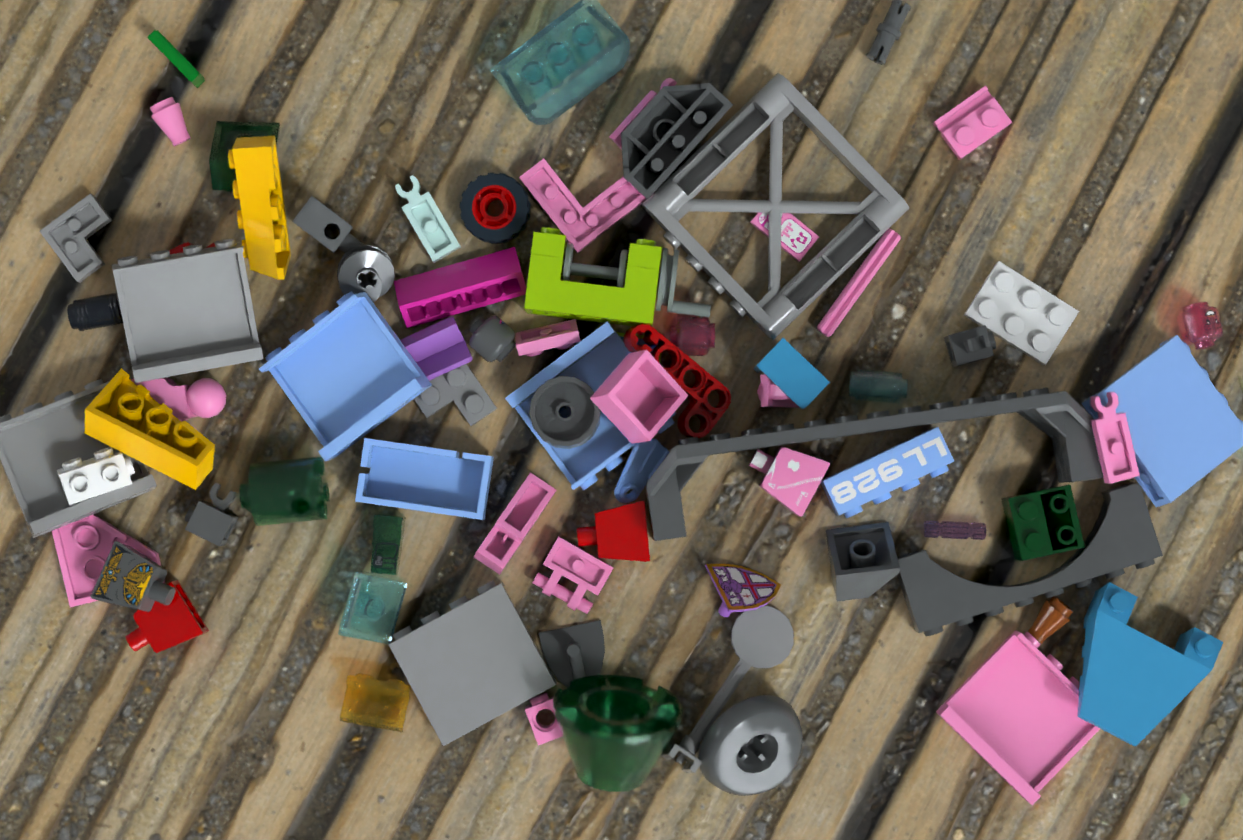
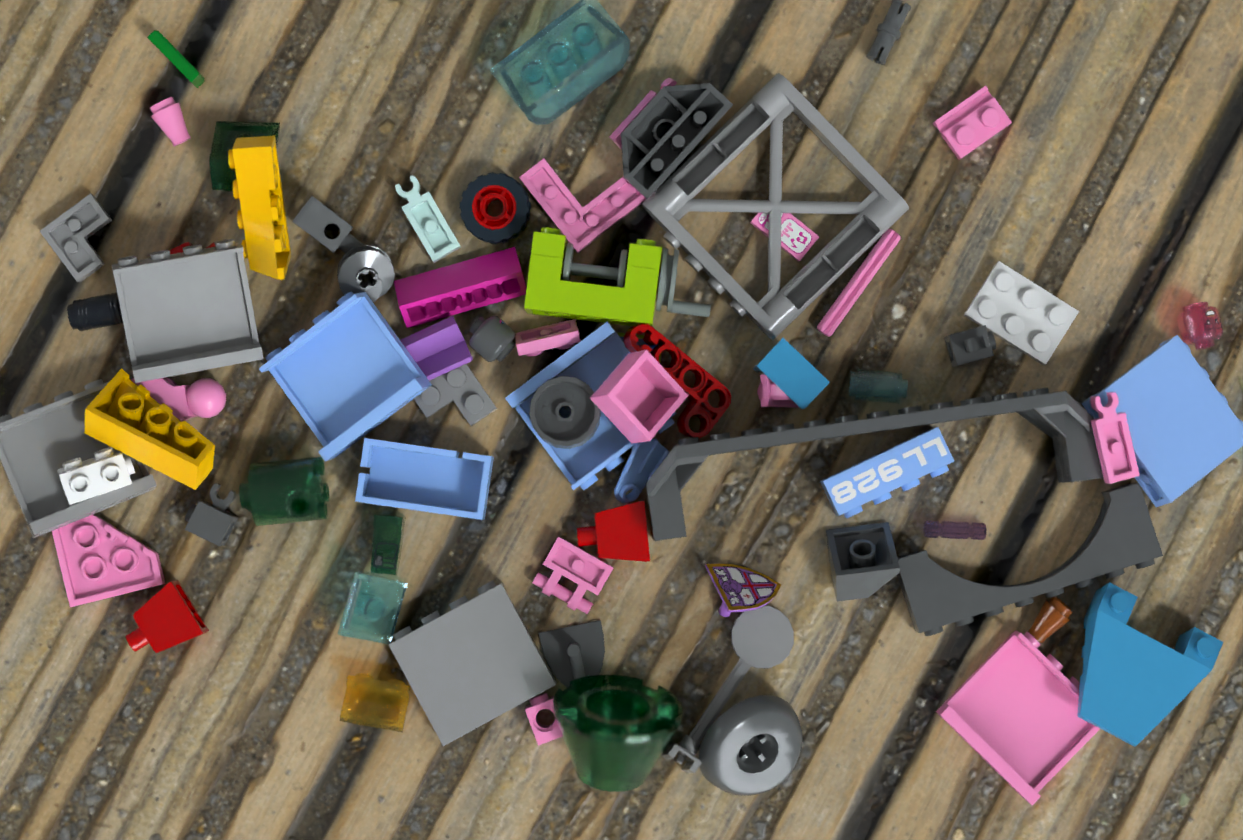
torso [90,541,175,612] -> none
bright pink slope [474,472,556,575] -> none
clear pink head [670,315,715,356] -> none
bright pink torso [749,446,830,517] -> none
dark green slope [1001,484,1085,561] -> none

